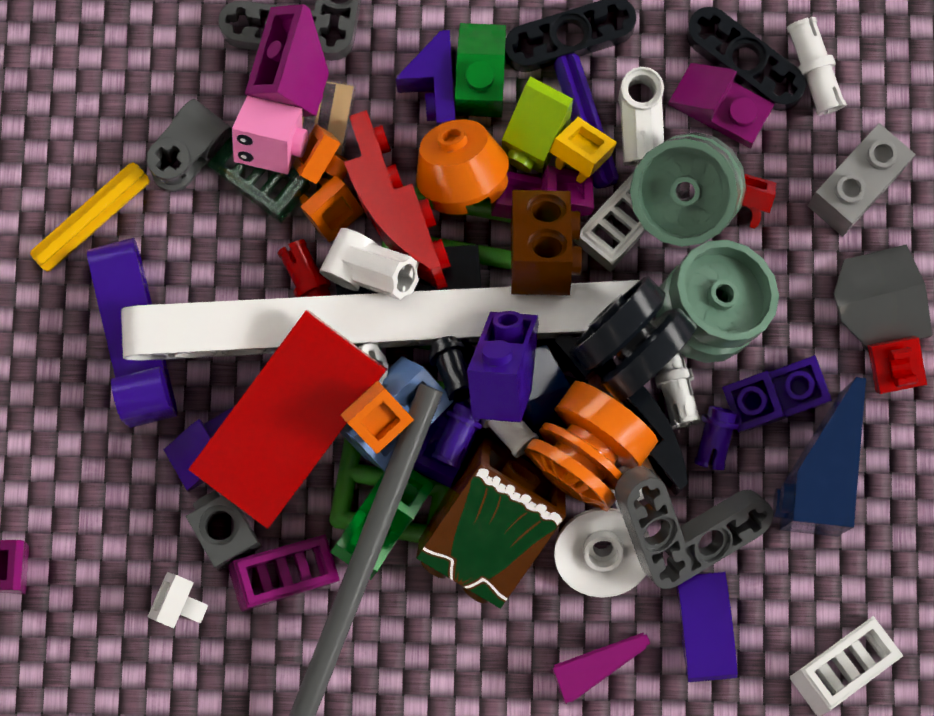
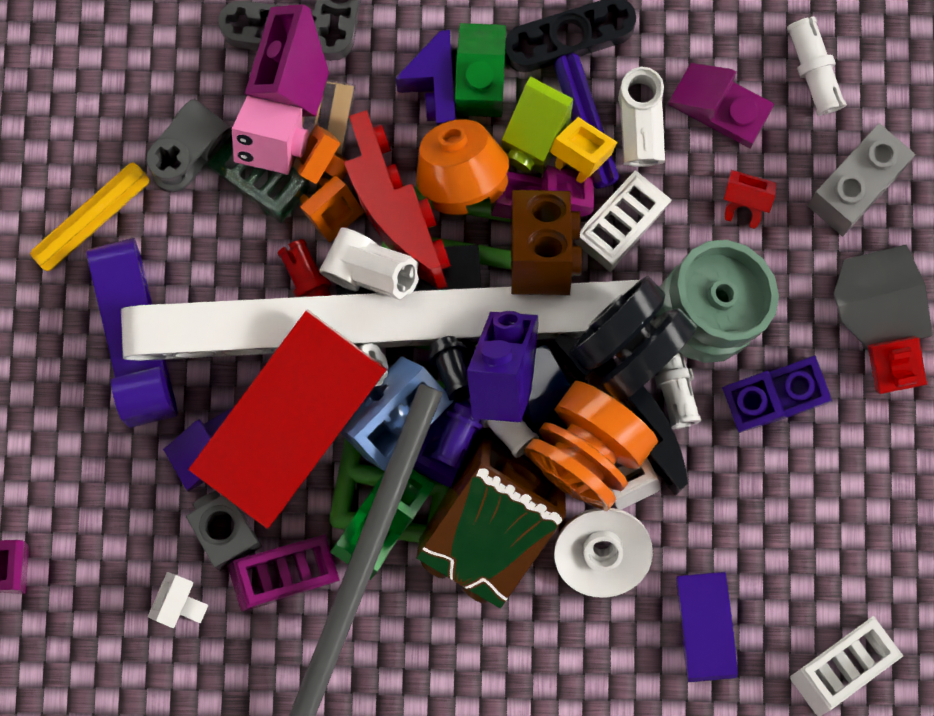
orange tile [341,381,414,454] -> none
magenta slope [551,633,650,704] -> none
dark grey beam [615,466,773,589] -> none
sand green wheel [630,132,746,247] -> none
black beam [686,7,806,111] -> none
dark purple pin [694,406,740,470] -> none
dark blue slope [773,377,866,537] -> none

